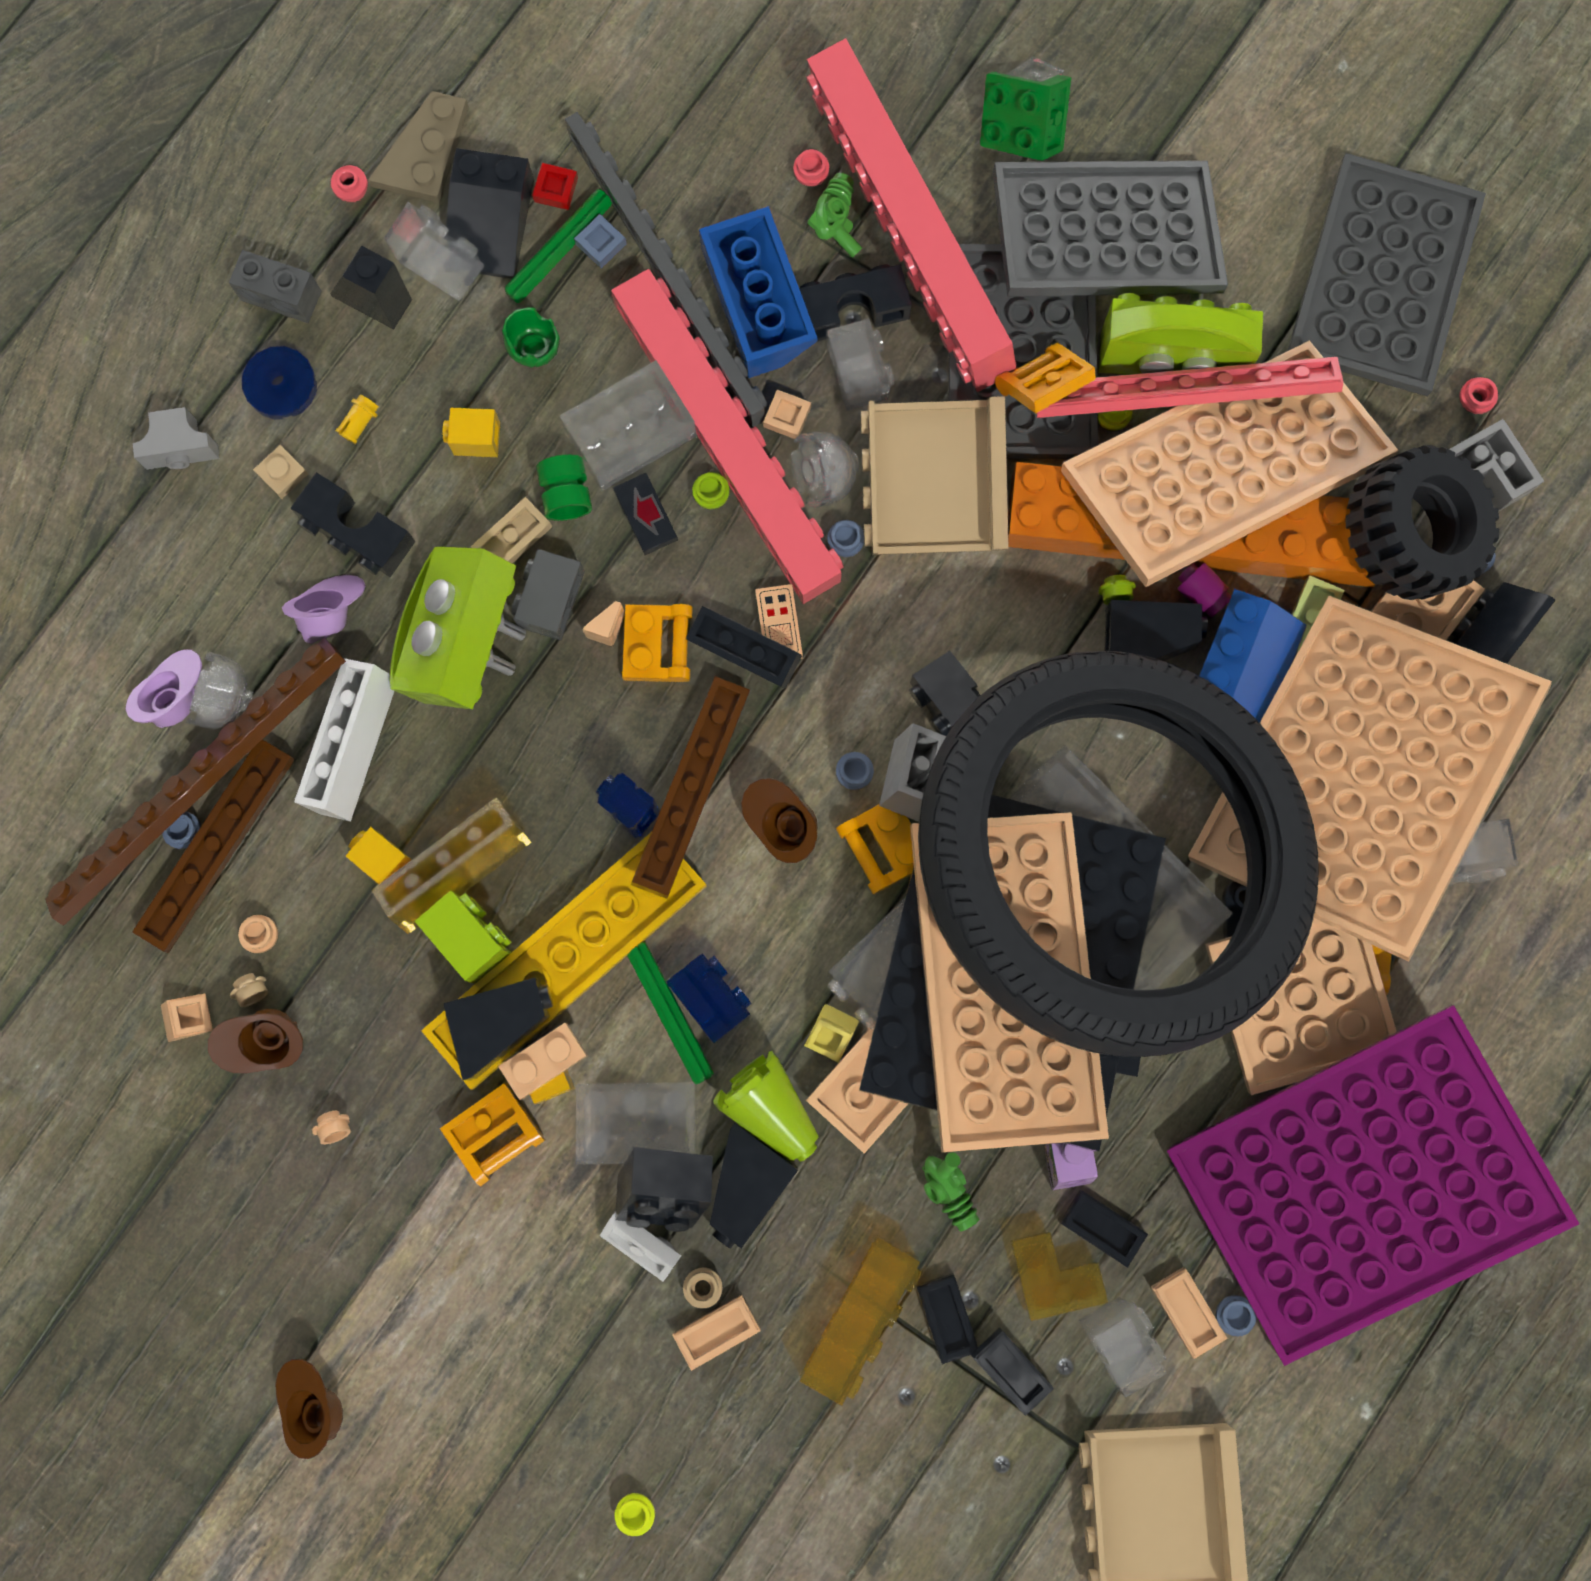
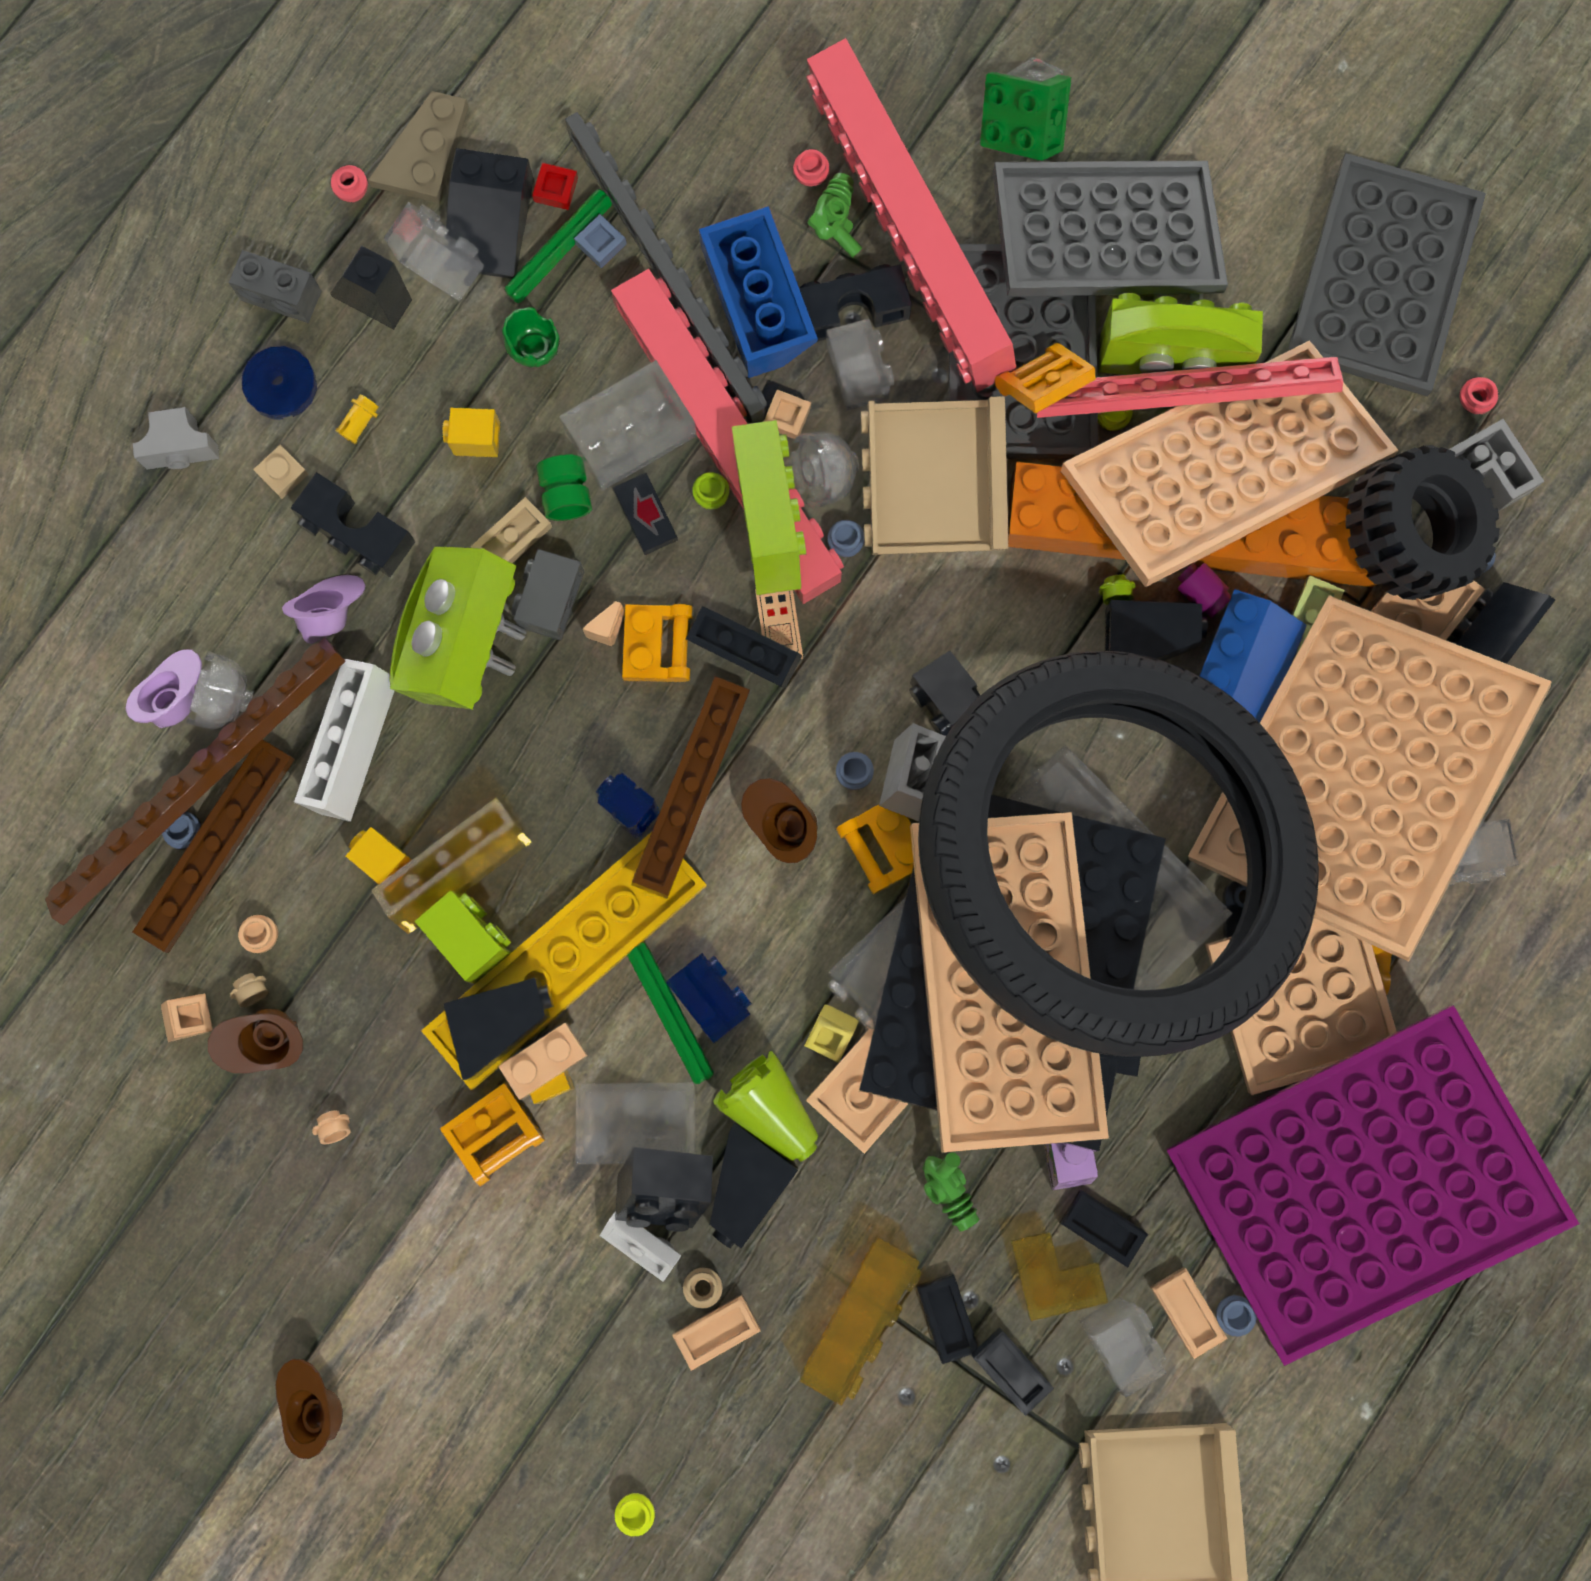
none -> lime wedge [732,420,806,595]

